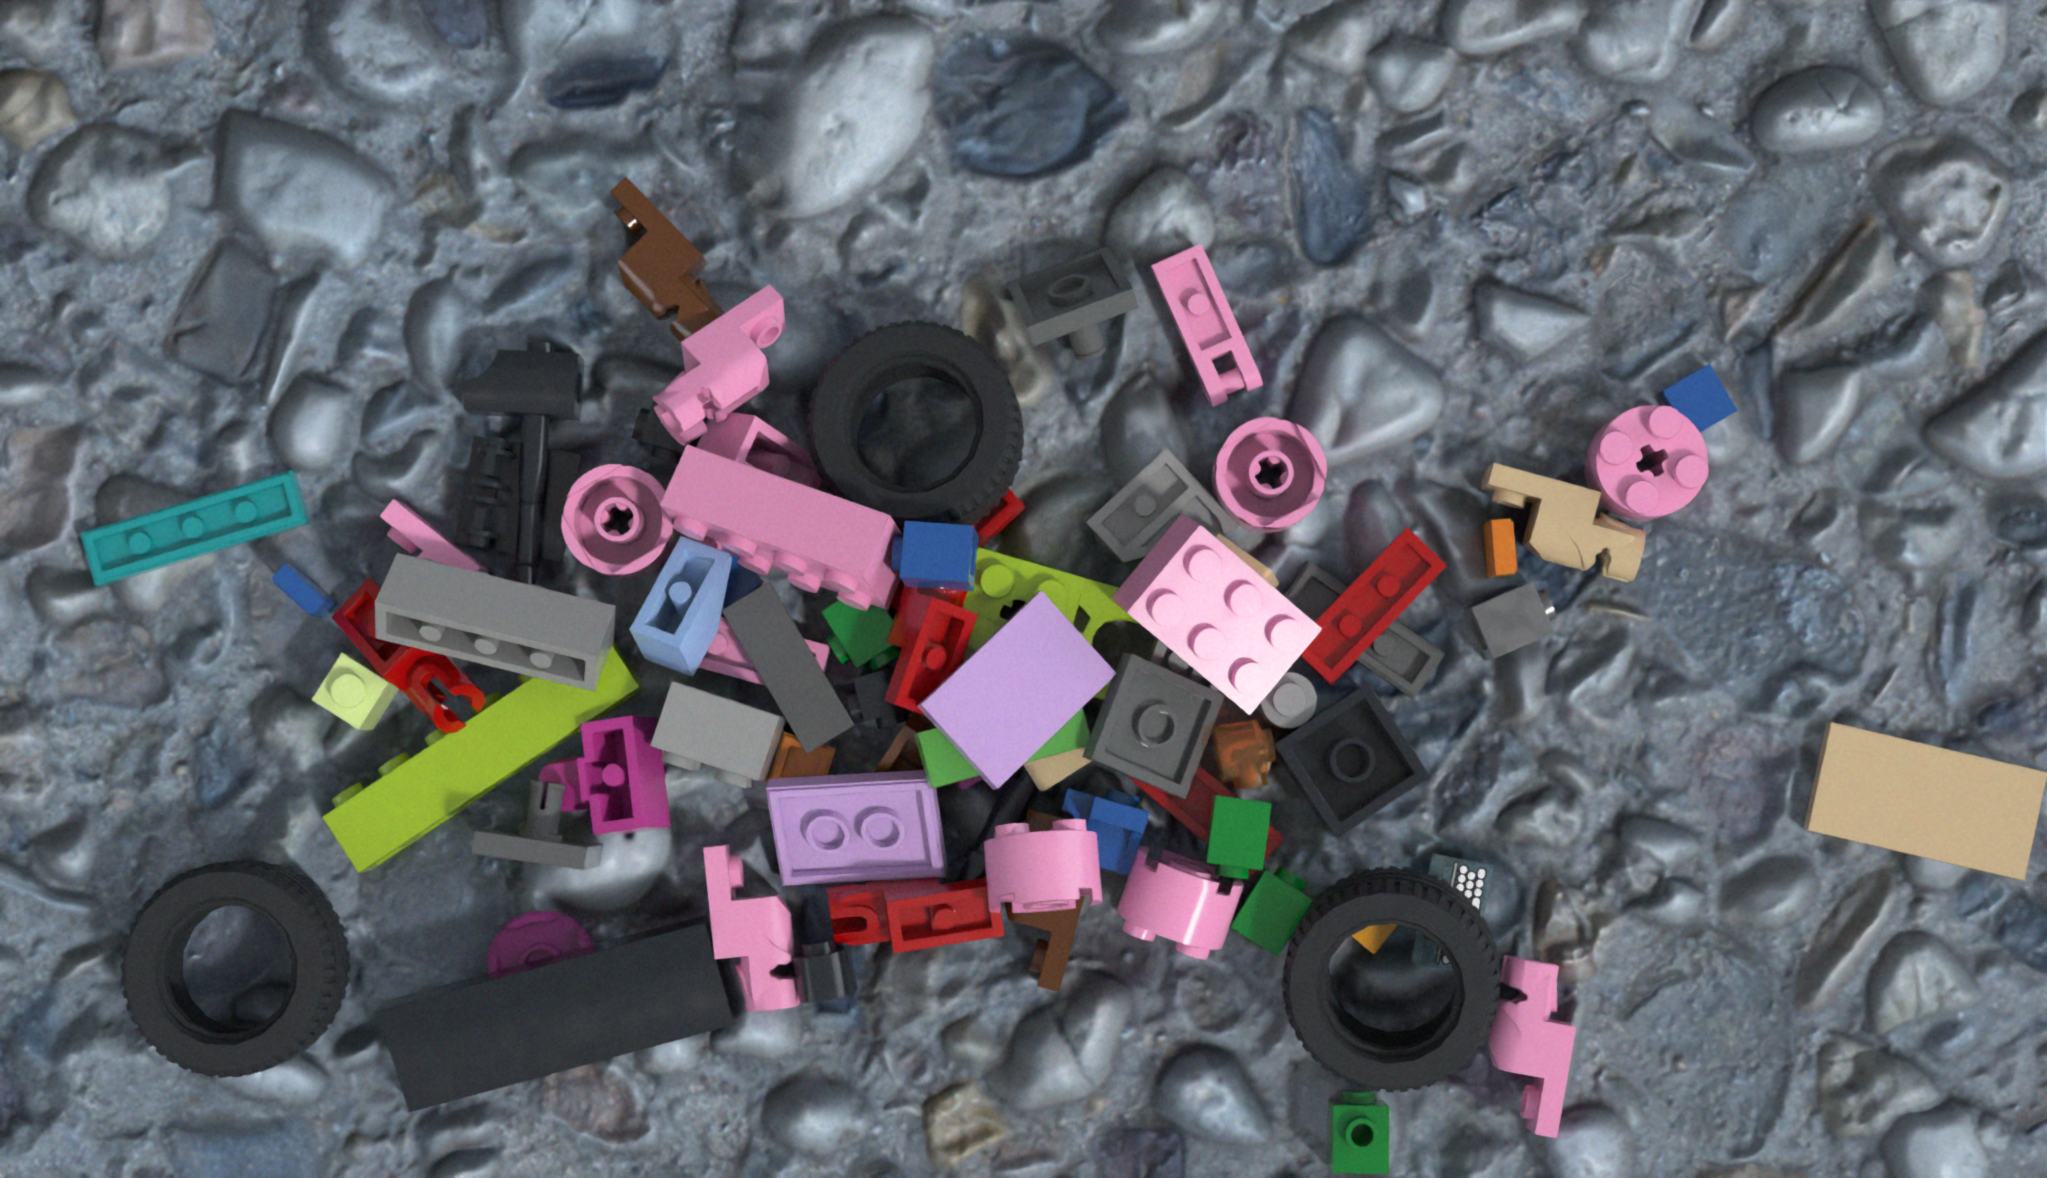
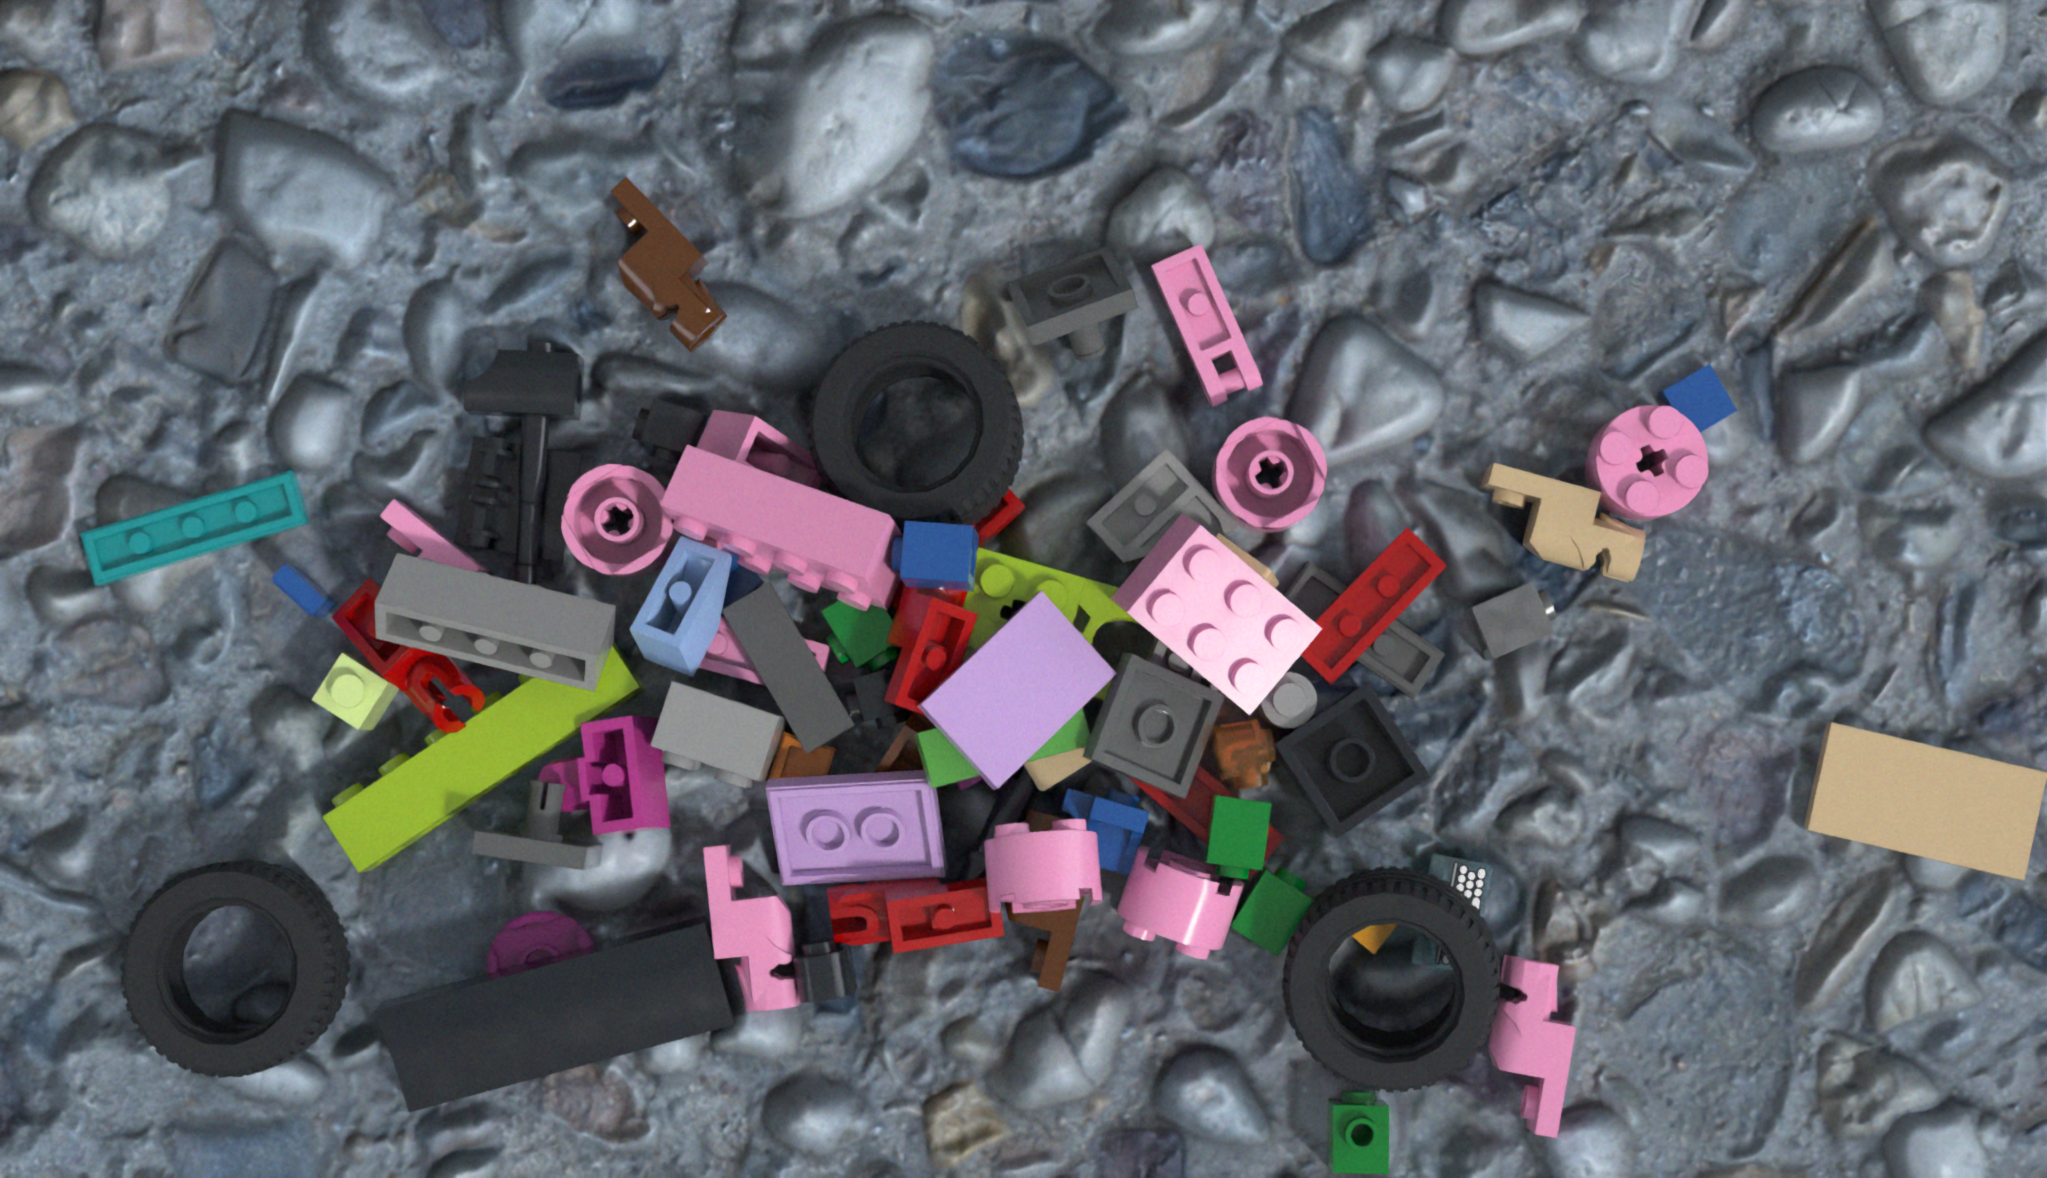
bright pink plate [652,284,786,446] -> none
orange tile [1483,518,1517,579] -> none

